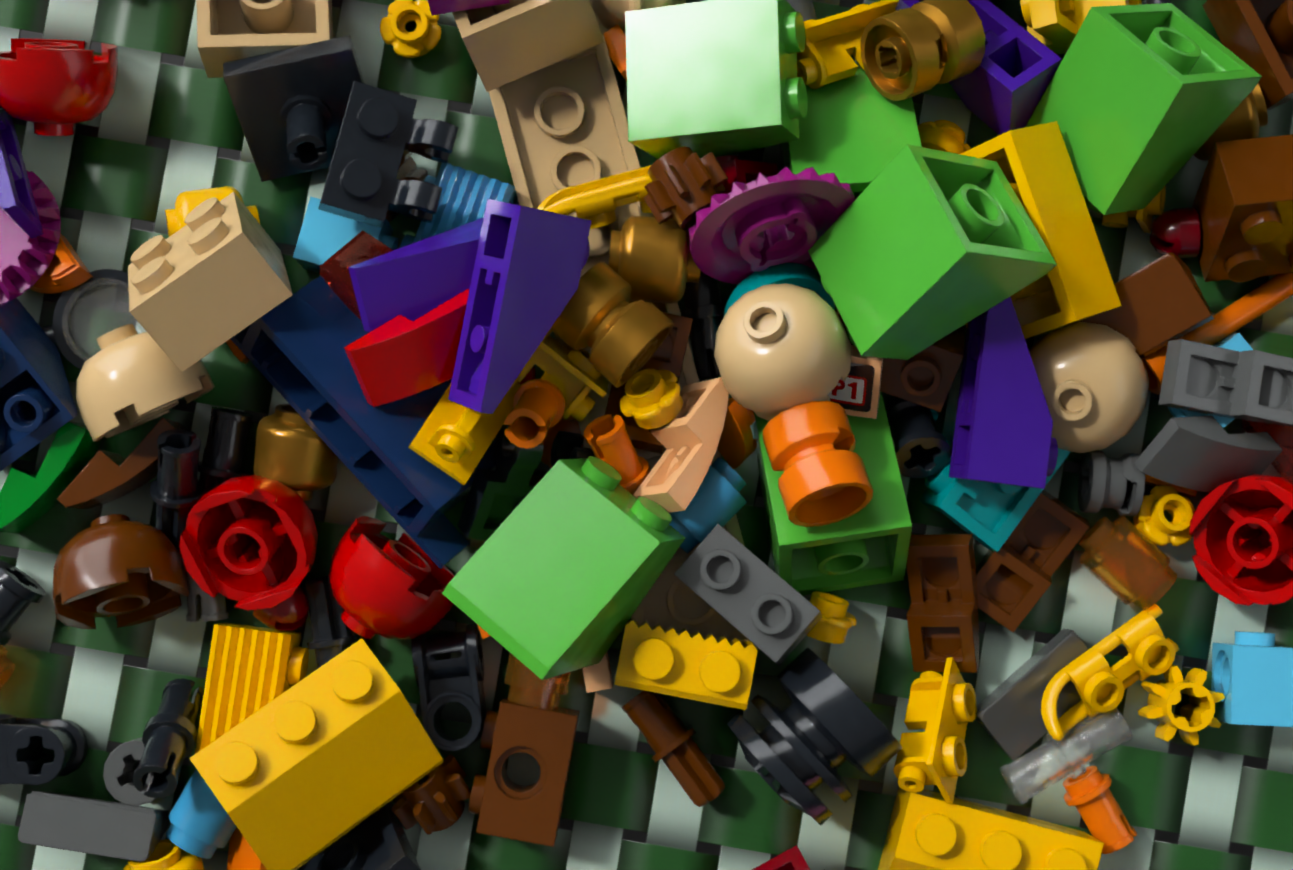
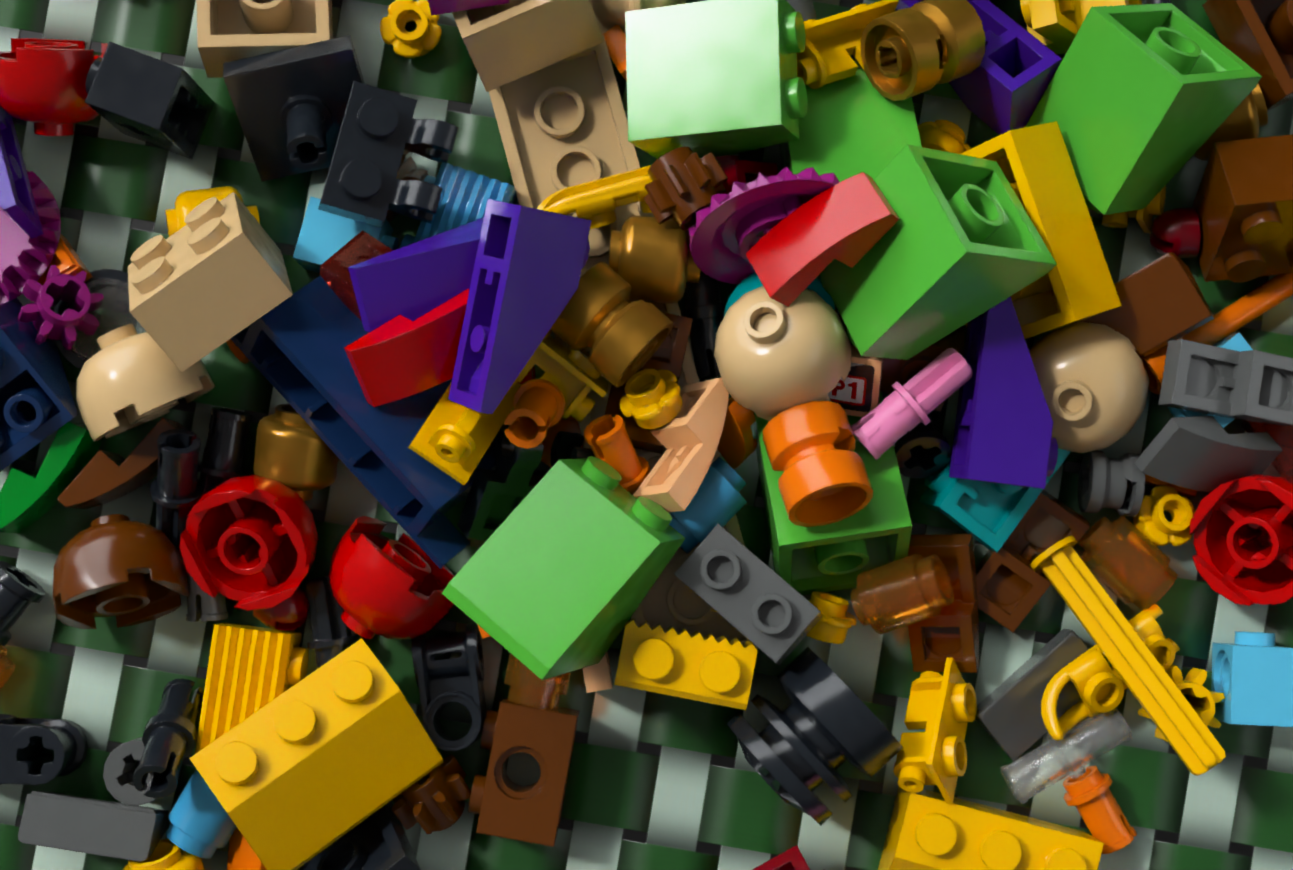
reddish brown axle [621,691,725,807] -> none
none -> magenta gear [18,265,104,350]
none -> black brick [85,41,215,159]
none -> slope [746,172,899,307]
none -> bright pink axle [851,348,973,460]
none -> clear orange brick [851,553,954,635]
none -> yellow axle [1030,535,1226,776]

